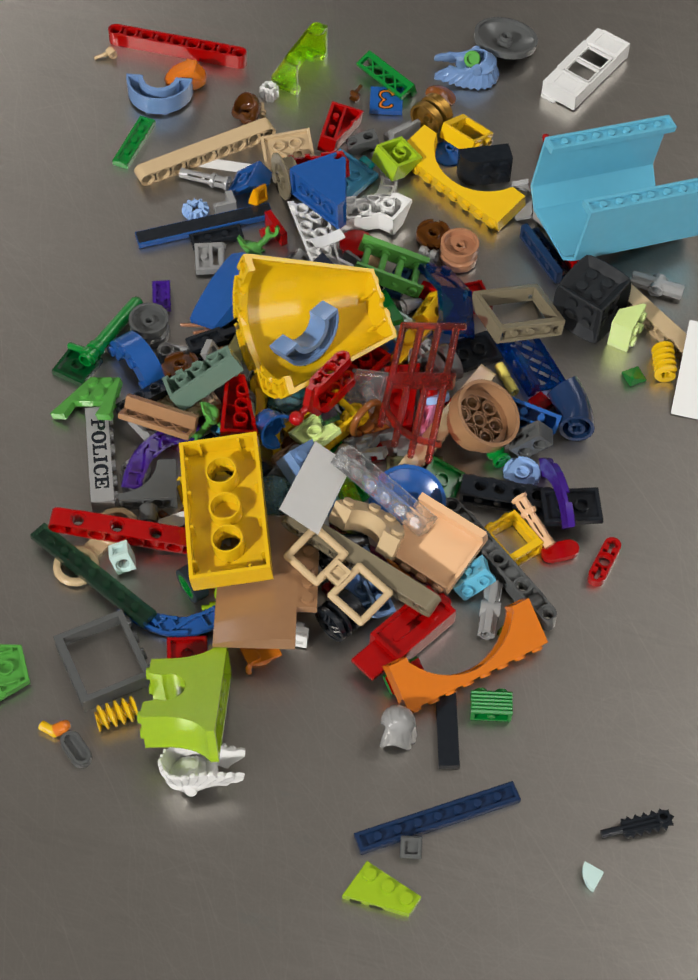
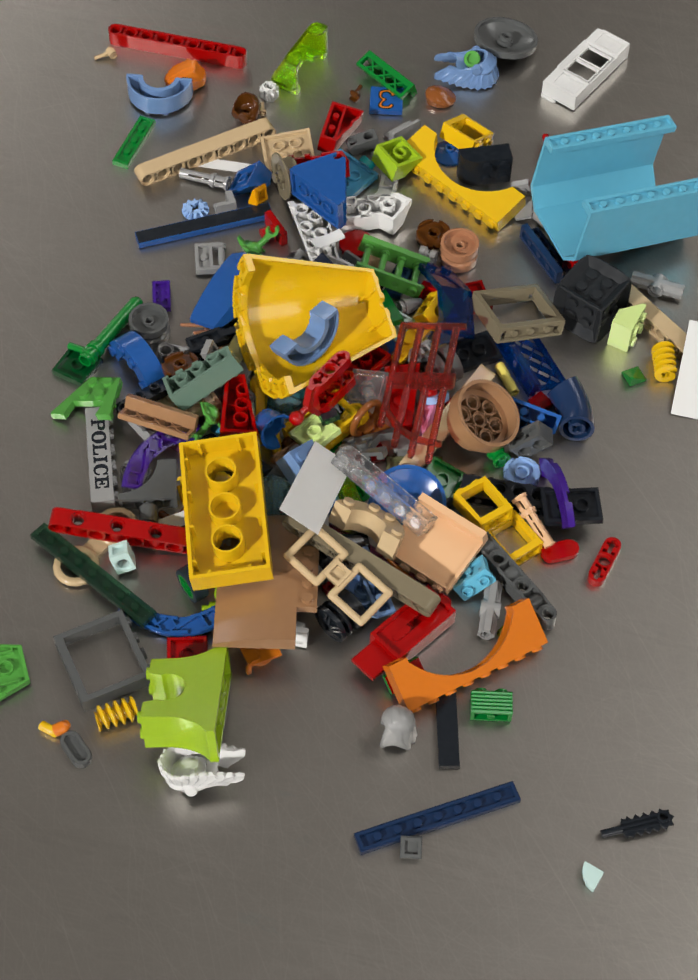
black tile [189,224,244,251] -> none
lime wing [342,861,421,917] -> none
pearl gold wheel [410,93,453,134] -> none
none -> yellow window [453,476,513,532]

